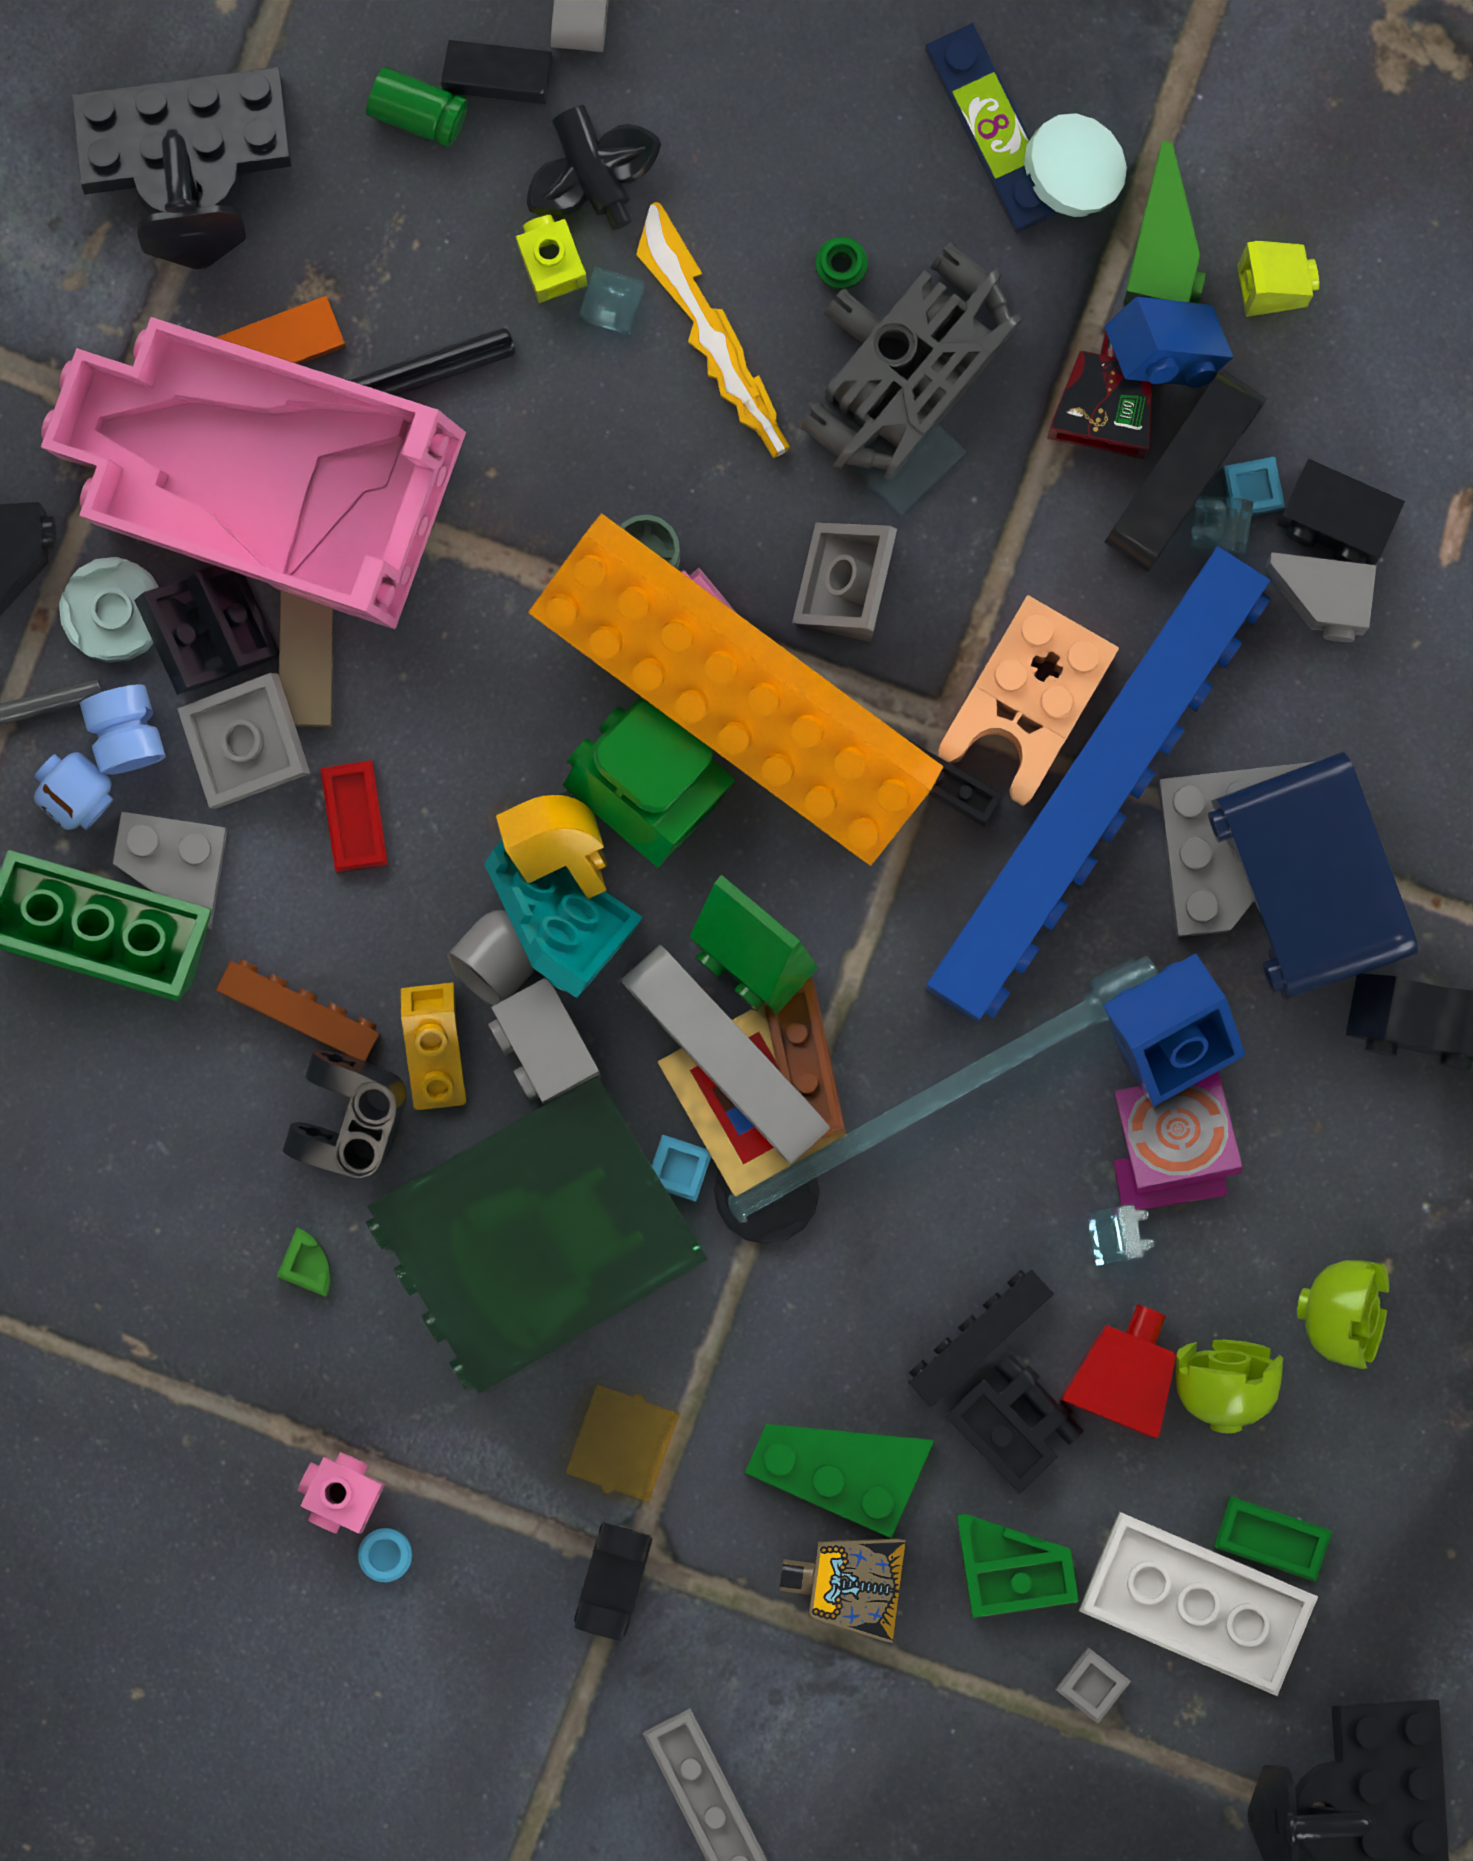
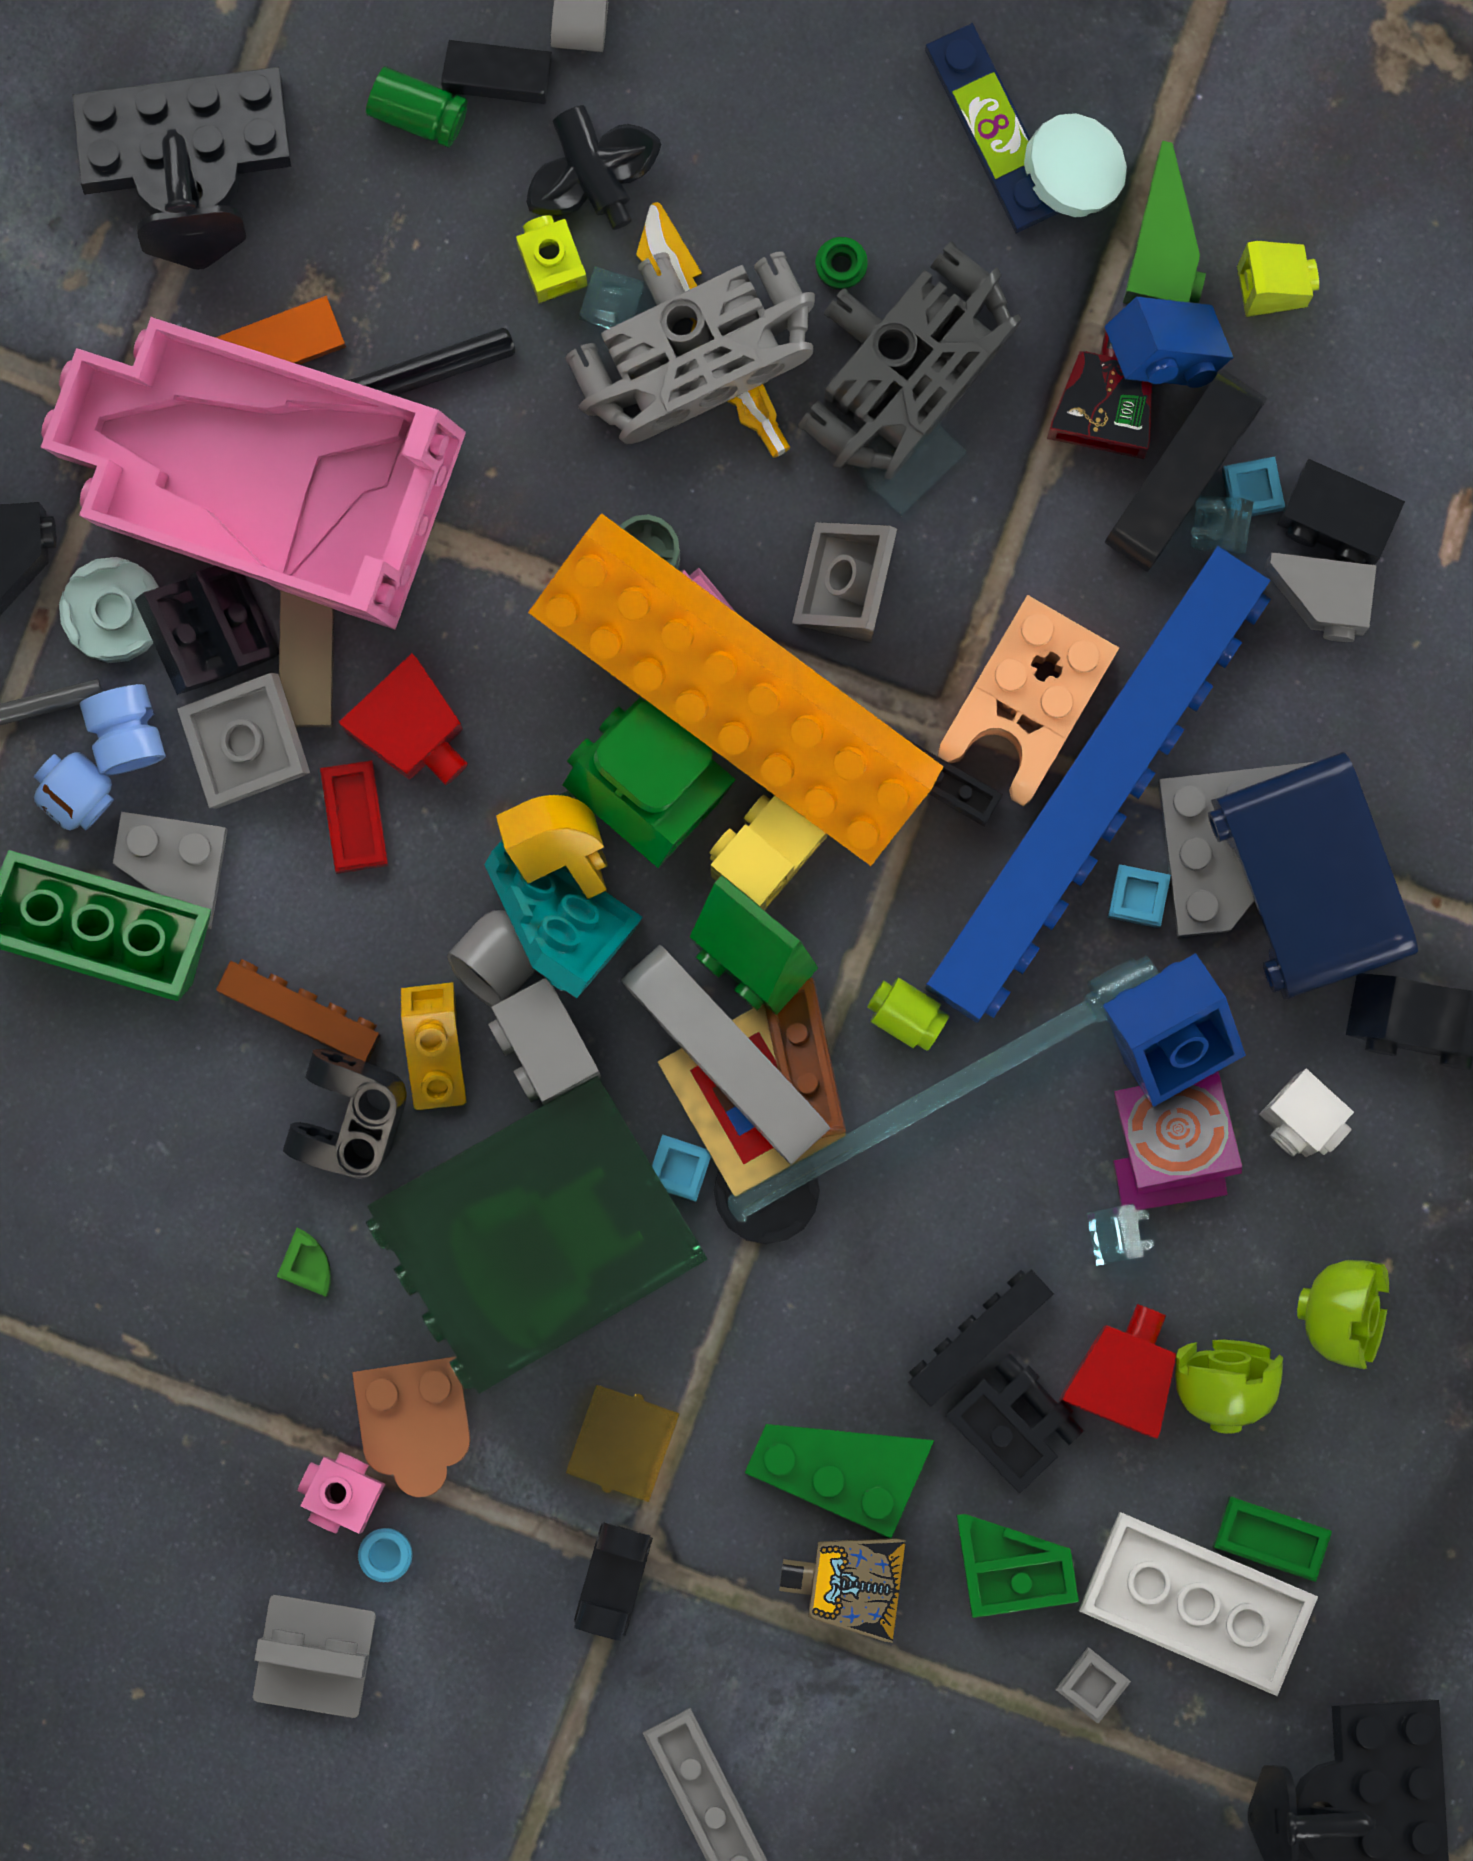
none -> light grey bracket [253,1595,376,1718]
none -> red torso [339,653,468,786]
none -> nougat plate [352,1356,471,1497]
none -> light grey piece [565,252,815,444]
none -> light yellow brick [709,795,827,911]
none -> lime brick [867,977,949,1051]
none -> medium azure tile [1108,864,1171,928]
none -> white brick [1259,1068,1354,1157]

